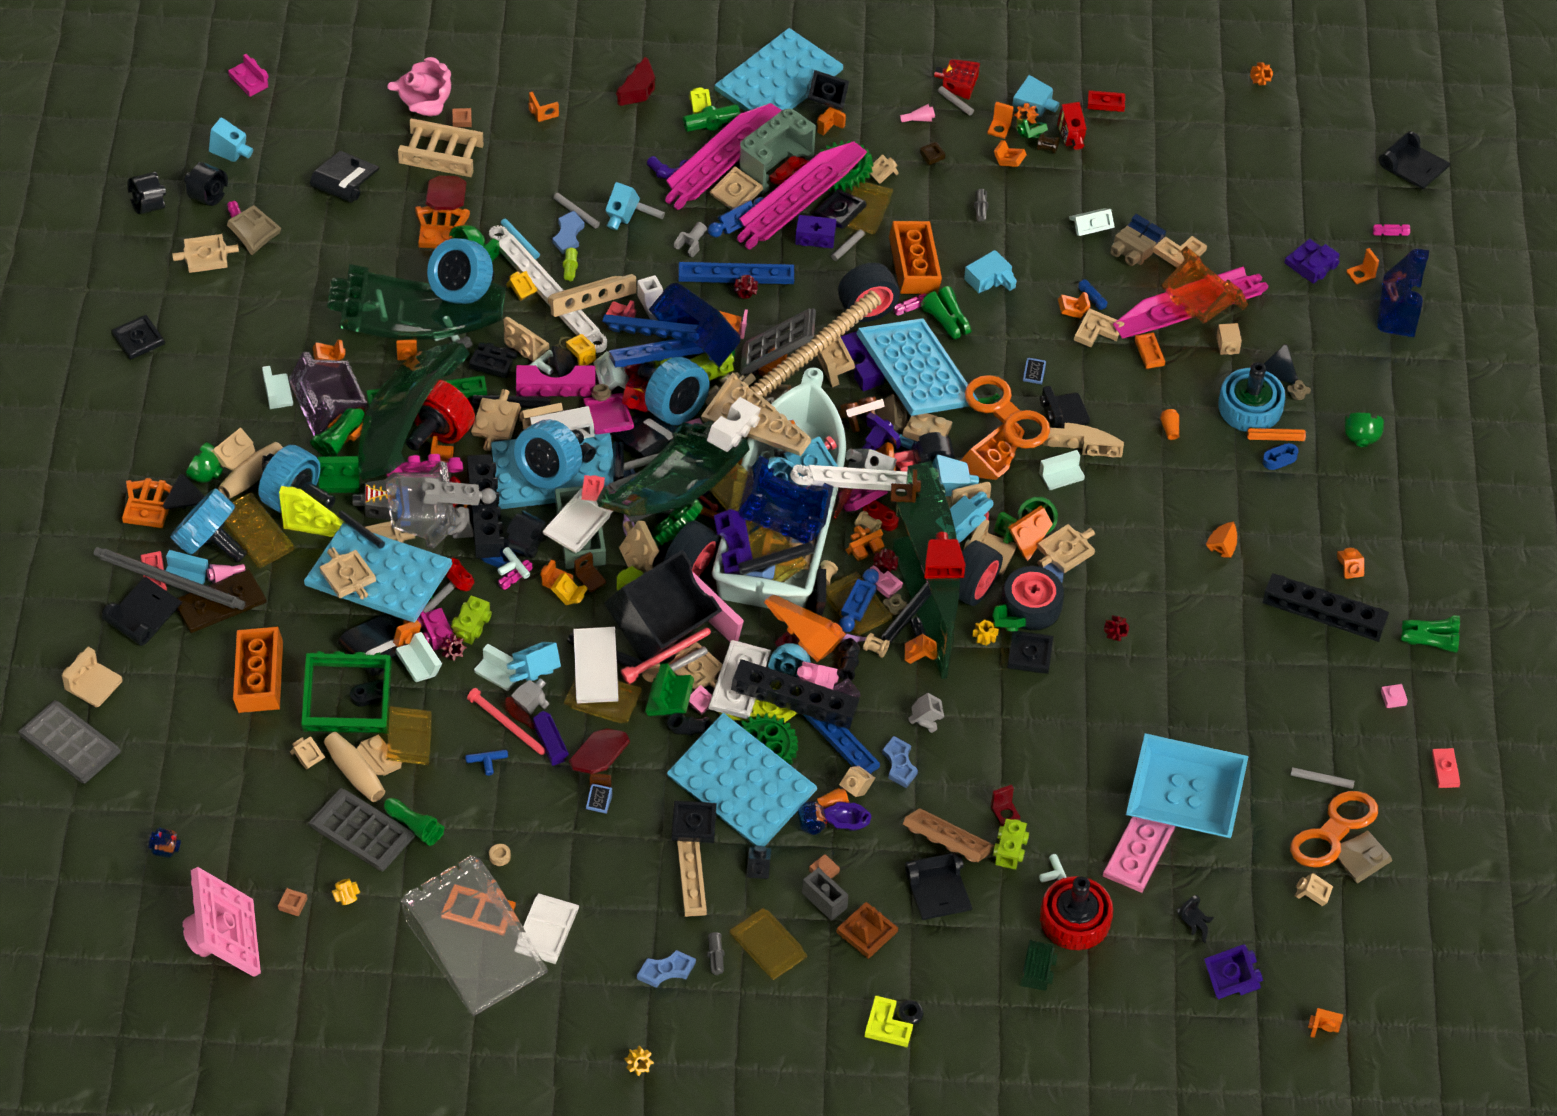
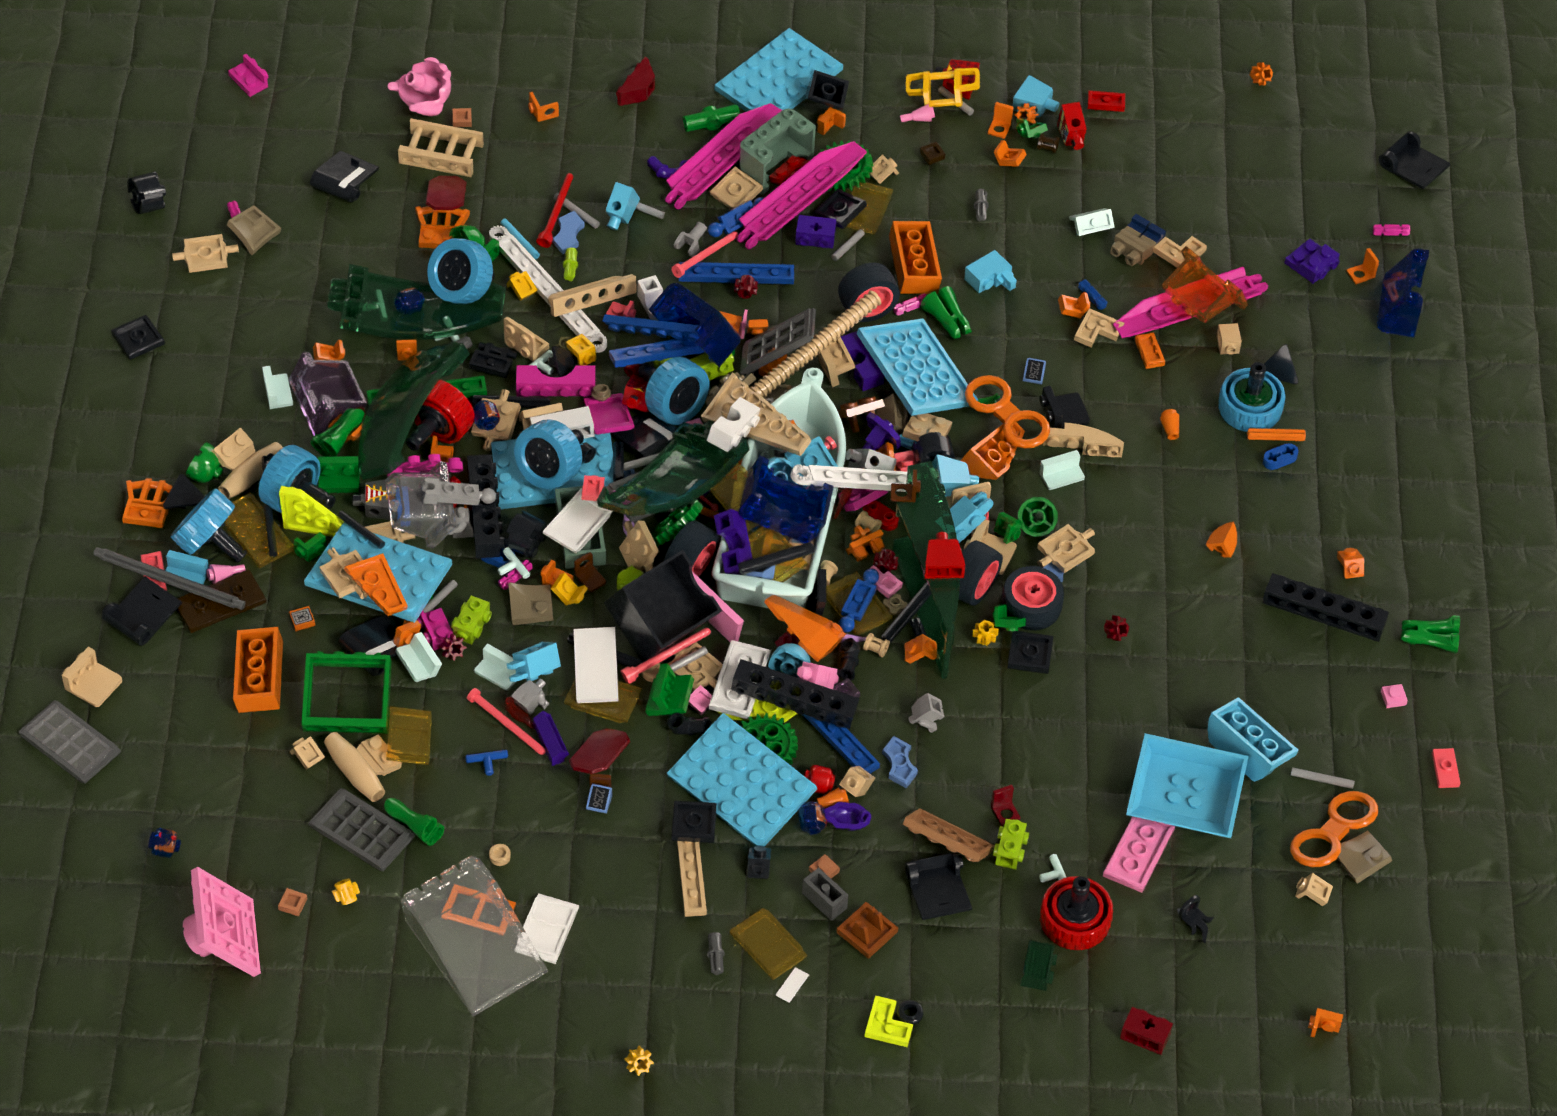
black brick [184,162,228,206] -> none
medium azure torso [209,118,253,162] -> none
black plate [350,680,392,707] -> none
red plate [446,558,474,591] -> none
light aqua panel [594,351,629,391] -> none
medium blue tile [637,950,696,988] -> none
neon yellow bracket [689,88,711,114] -> none
orange wing [1008,506,1052,561] -> none
dark purple plate [1204,944,1263,999] -> none
dark tan plate [1287,380,1311,400] -> none
green cylinder [1344,412,1384,447] -> none
none -> black bar [264,505,278,557]
none -> tile [289,606,315,631]
none -> green bracket [294,532,327,562]
none -> orange wing [344,553,408,616]
none -> clear blue head [394,287,424,315]
none -> clear blue head [473,400,500,431]
none -> dark tan plate [508,582,554,625]
none -> red piece [536,173,573,248]
none -> coral bar [671,231,738,278]
none -> orange plate [746,319,768,335]
none -> white sticker [776,967,809,1003]
none -> red head [804,765,835,794]
none -> yellow bar [906,68,980,107]
none -> dark red brick [1120,1007,1173,1055]
none -> medium azure windscreen [1207,697,1298,782]

